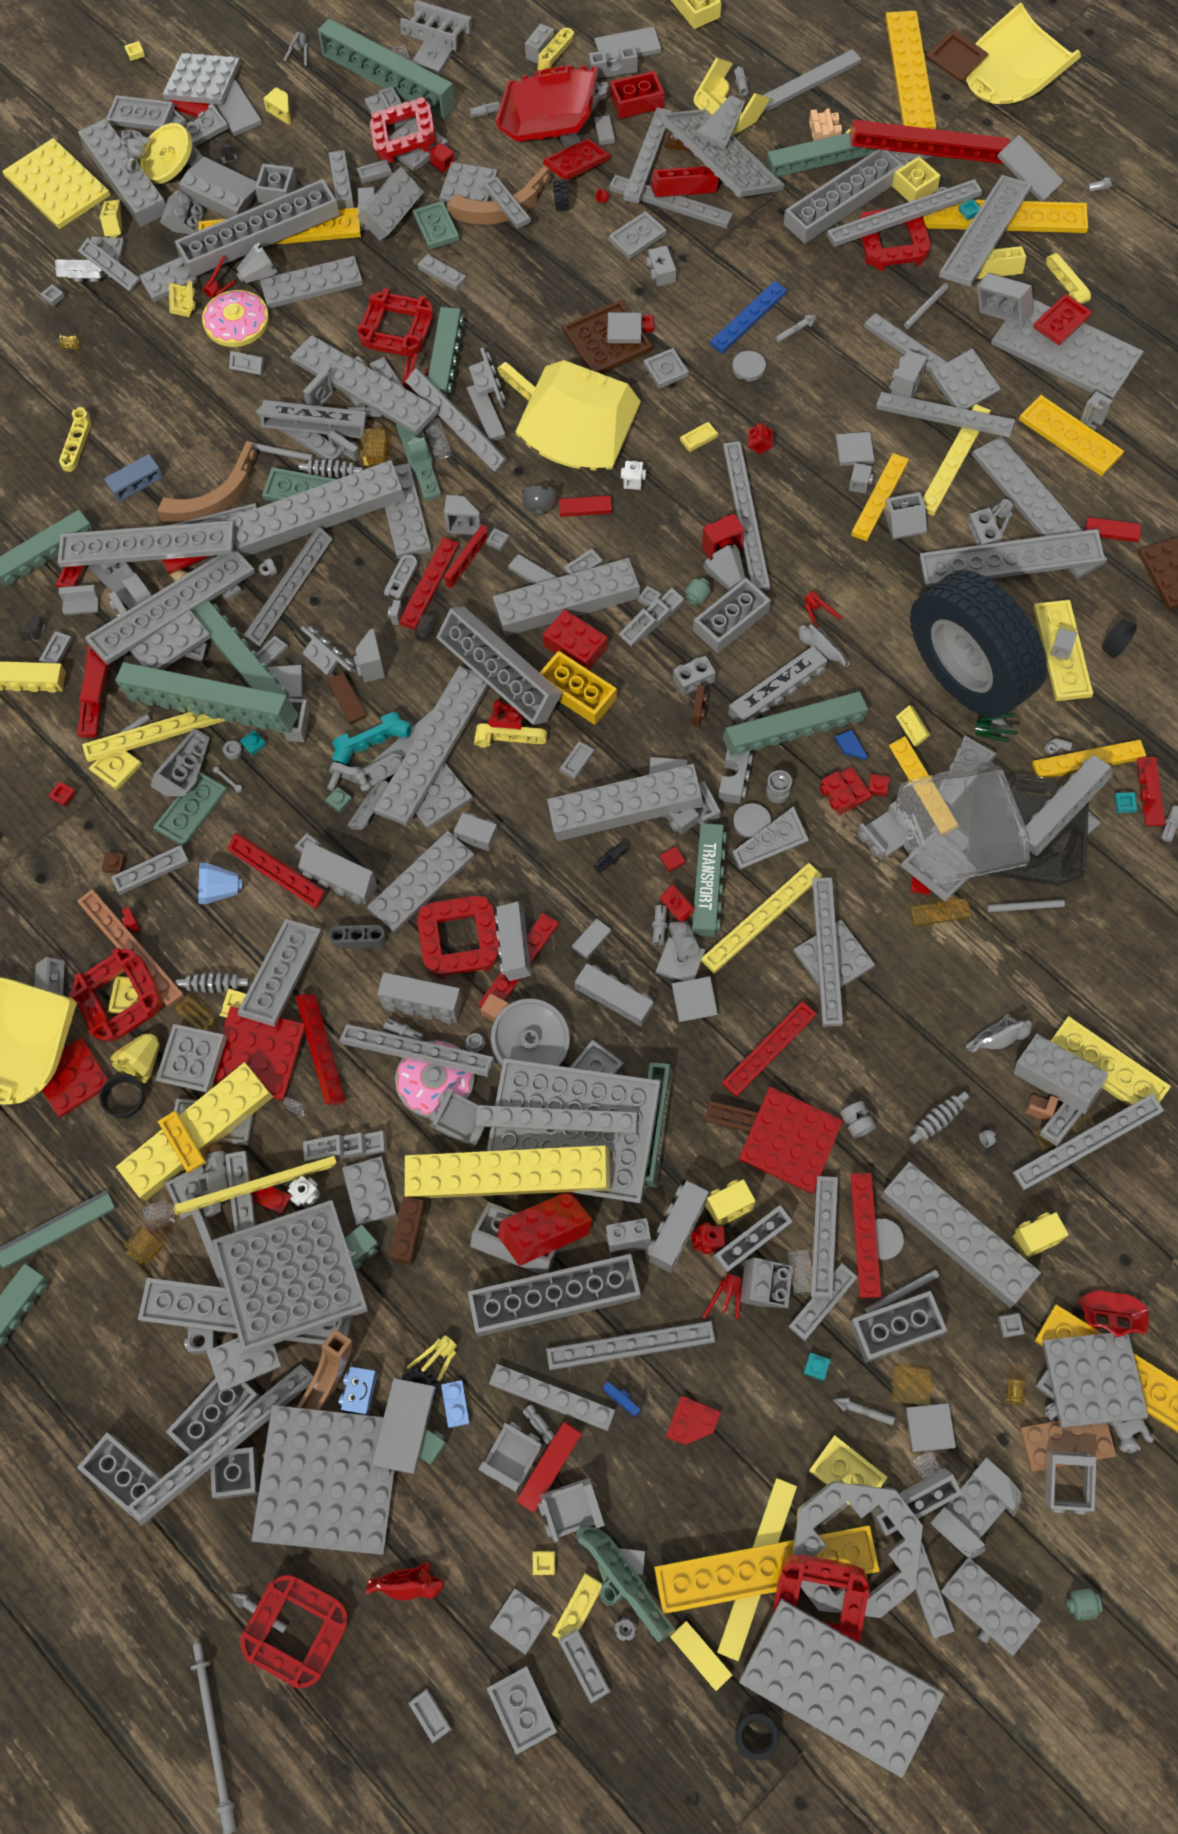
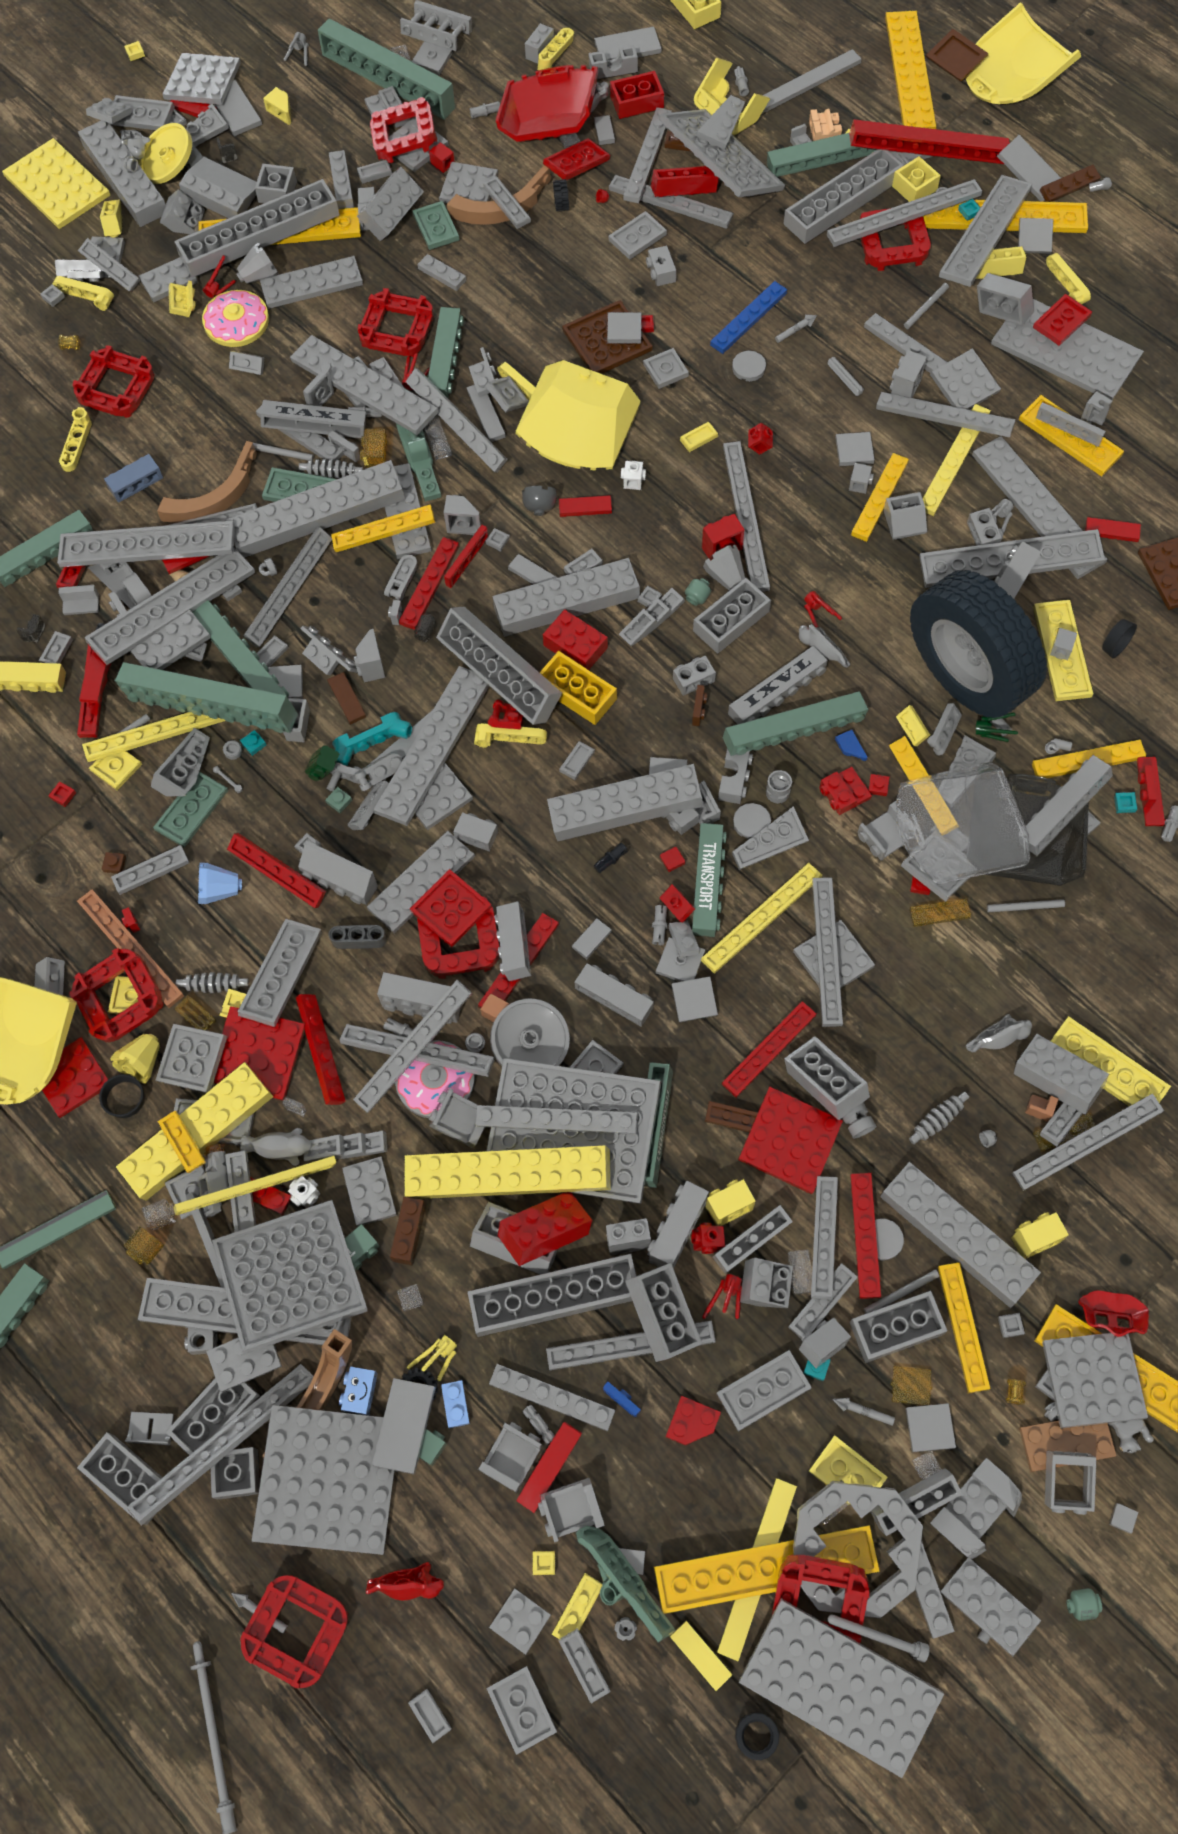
none -> light yellow beam [53,276,114,311]
none -> red plate [73,346,155,418]
none -> light grey plate [86,98,132,124]
none -> light grey piece [125,1412,174,1445]
none -> light grey animal [240,1128,312,1166]
none -> dark green brick [304,745,340,781]
none -> yellow plate [331,504,435,552]
none -> light grey tile [353,980,473,1113]
none -> clear tile [397,1284,424,1312]
none -> red plate [409,869,492,947]
none -> light grey tile [485,376,529,413]
none -> light grey brick [625,1263,702,1362]
none -> light grey plate [716,1350,812,1432]
none -> light grey brick [784,1037,870,1120]
none -> light grey bracket [790,124,812,146]
none -> light grey brick [799,1318,851,1368]
none -> light grey axle [828,357,864,396]
none -> light grey piece [828,1615,929,1663]
none -> light grey plate [927,703,962,755]
none -> yellow plate [938,1263,990,1393]
none -> light grey brick [994,541,1041,599]
none -> light grey tile [1018,218,1053,254]
none -> light grey plate [1036,402,1106,447]
none -> reddish brown plate [1039,165,1101,202]
none -> light grey tile [1109,1503,1138,1534]

